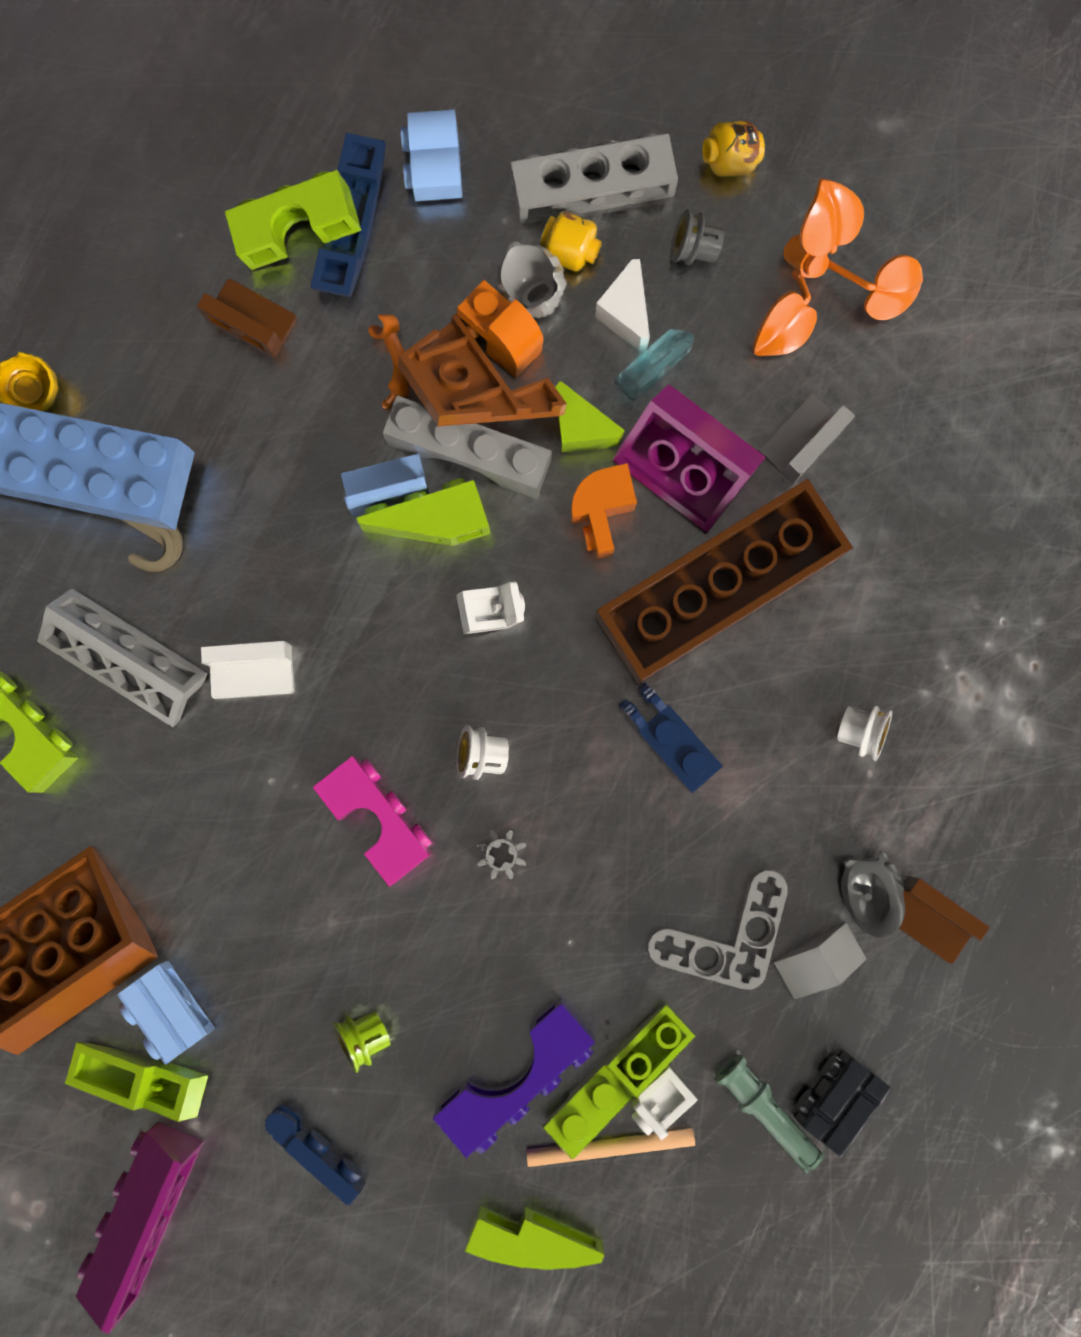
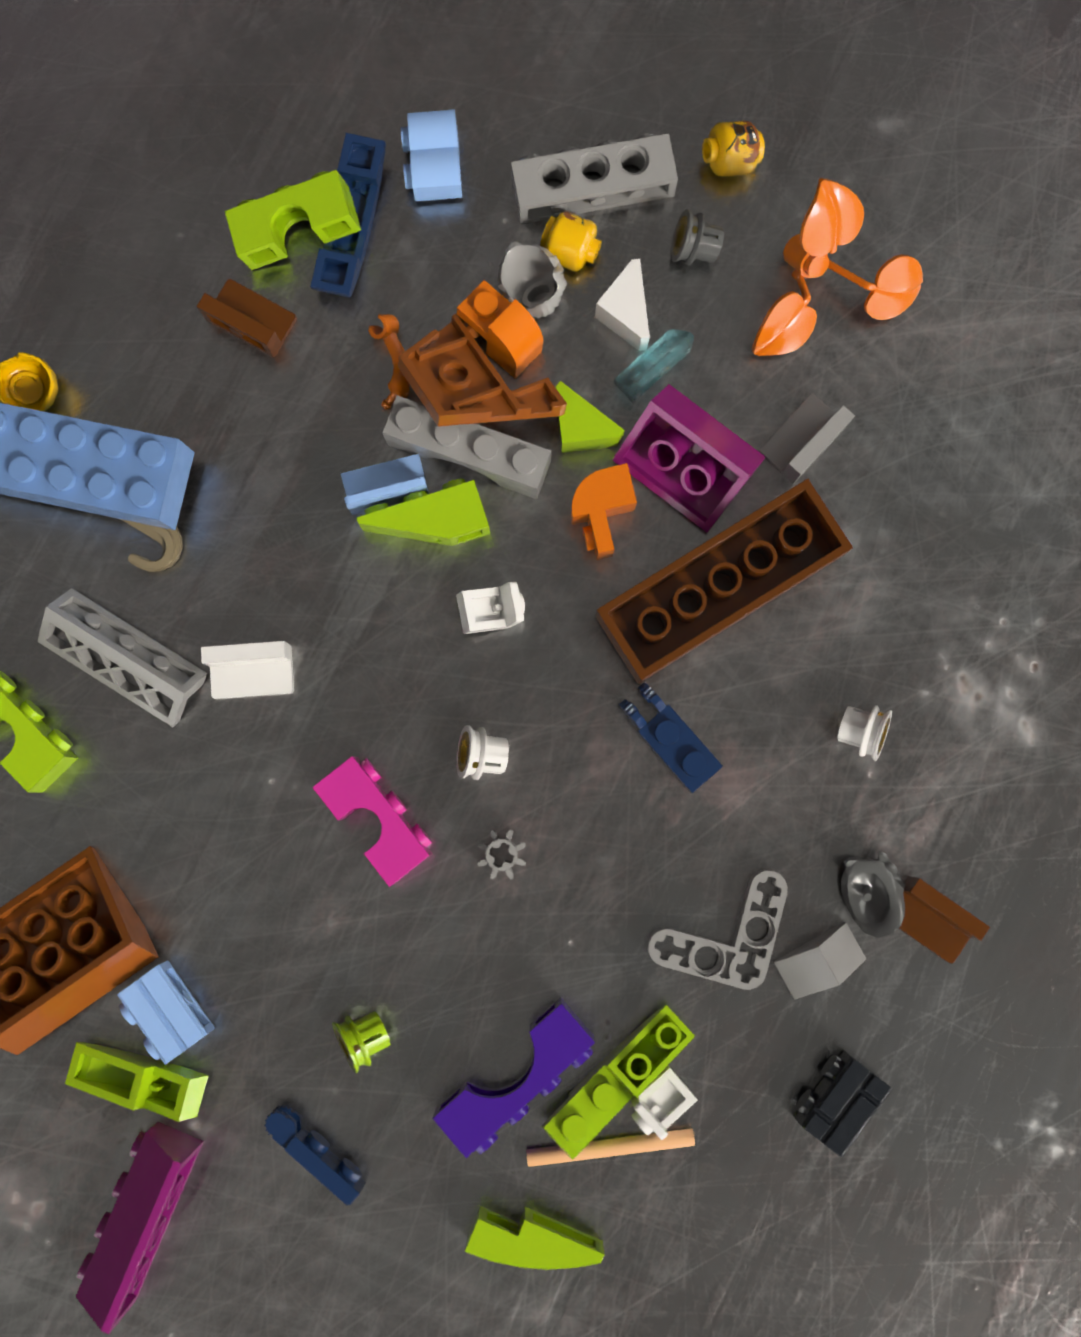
sand green pin [714,1054,824,1173] -> none

